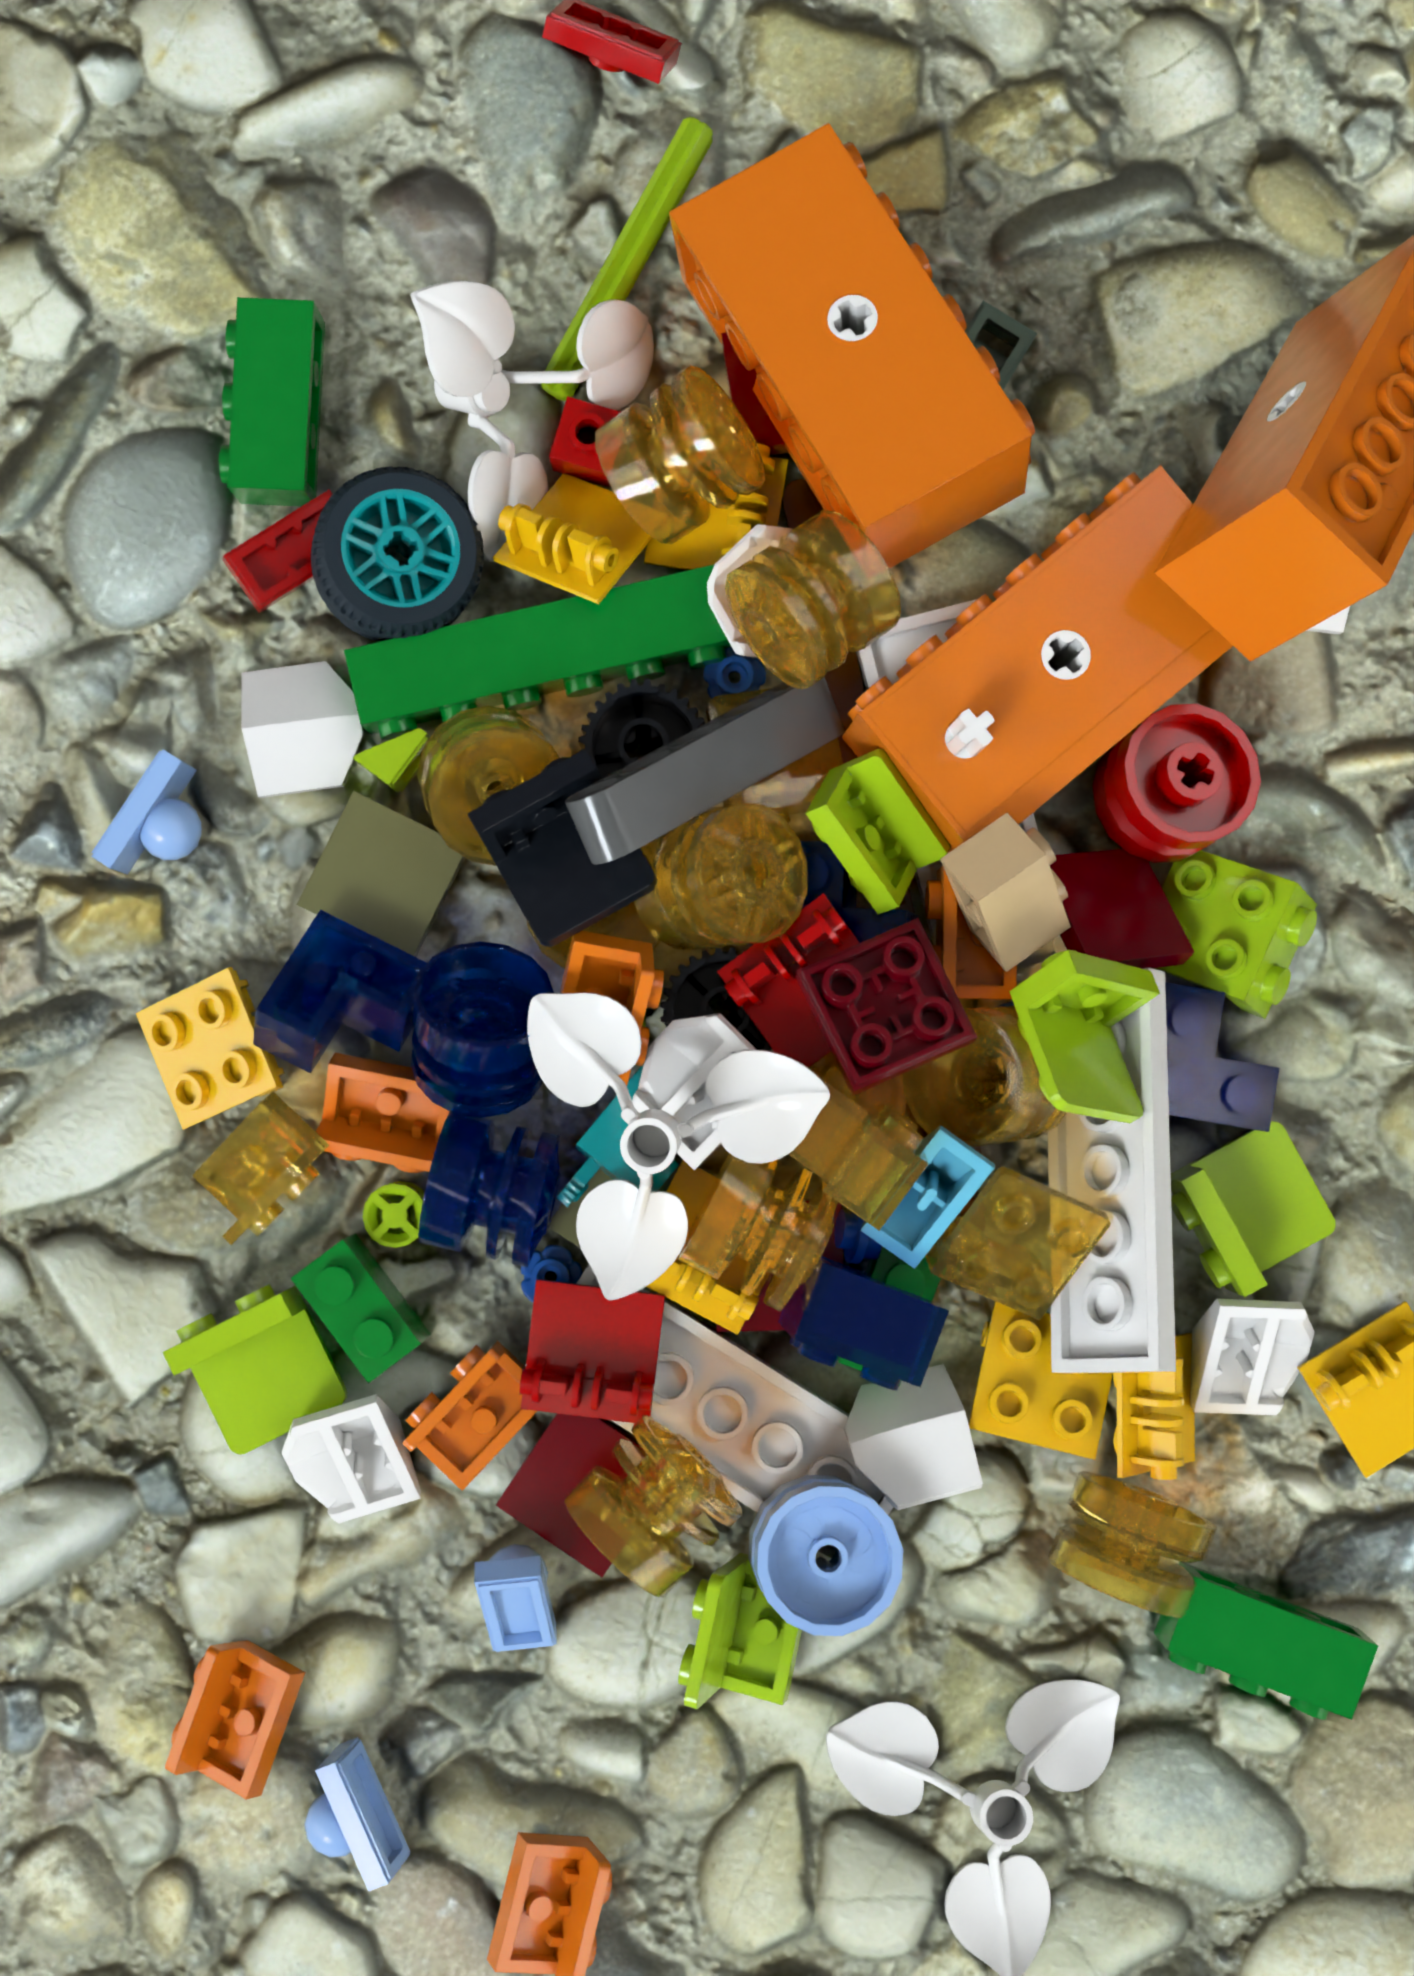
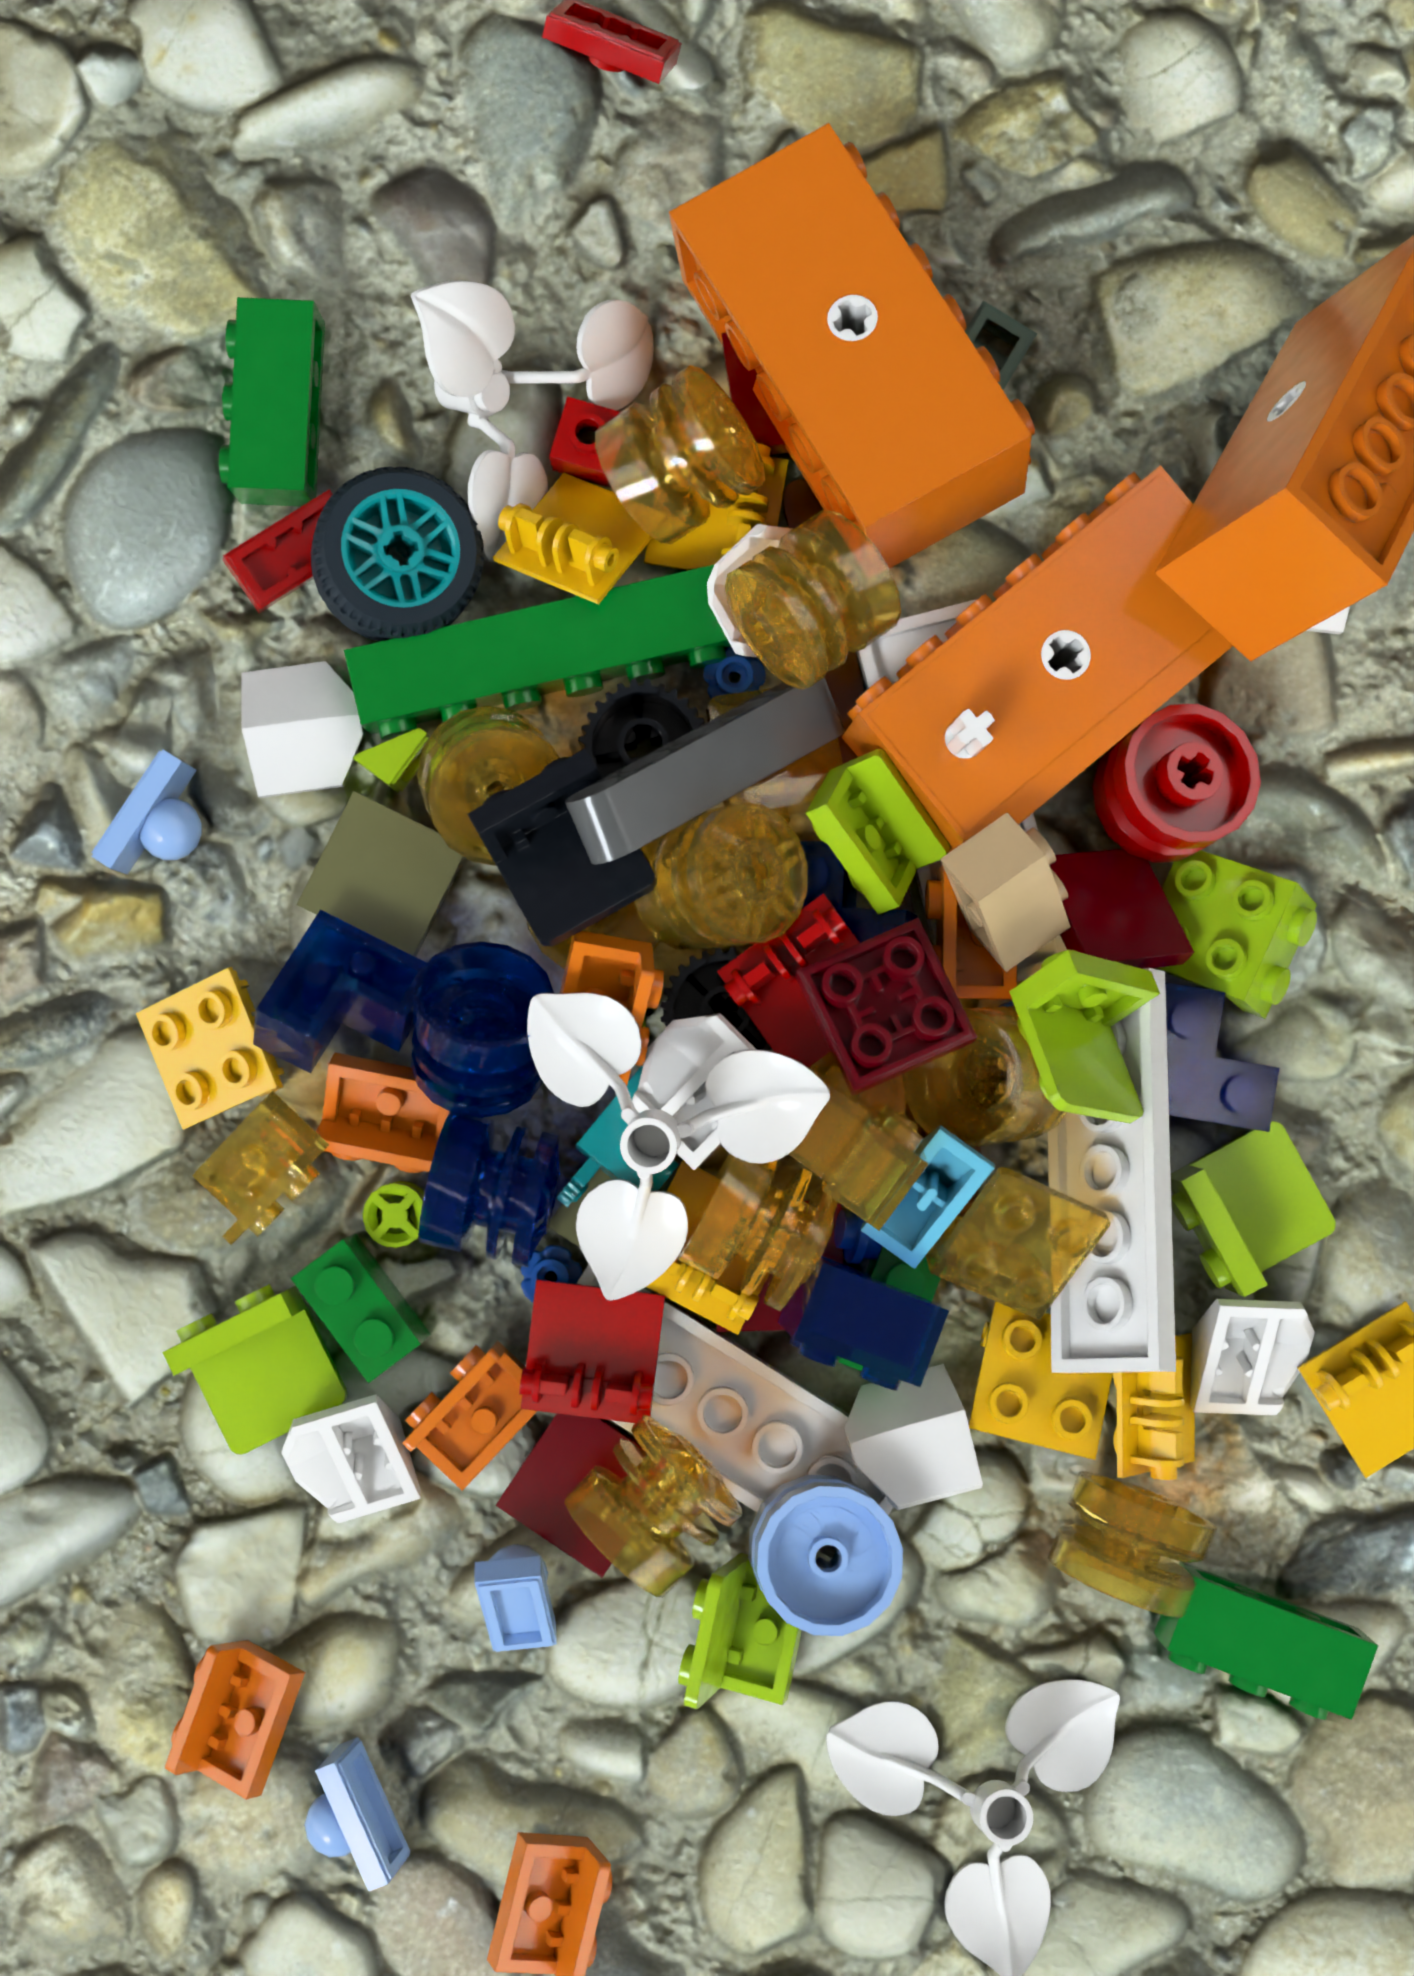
lime axle [541,116,713,402] -> none

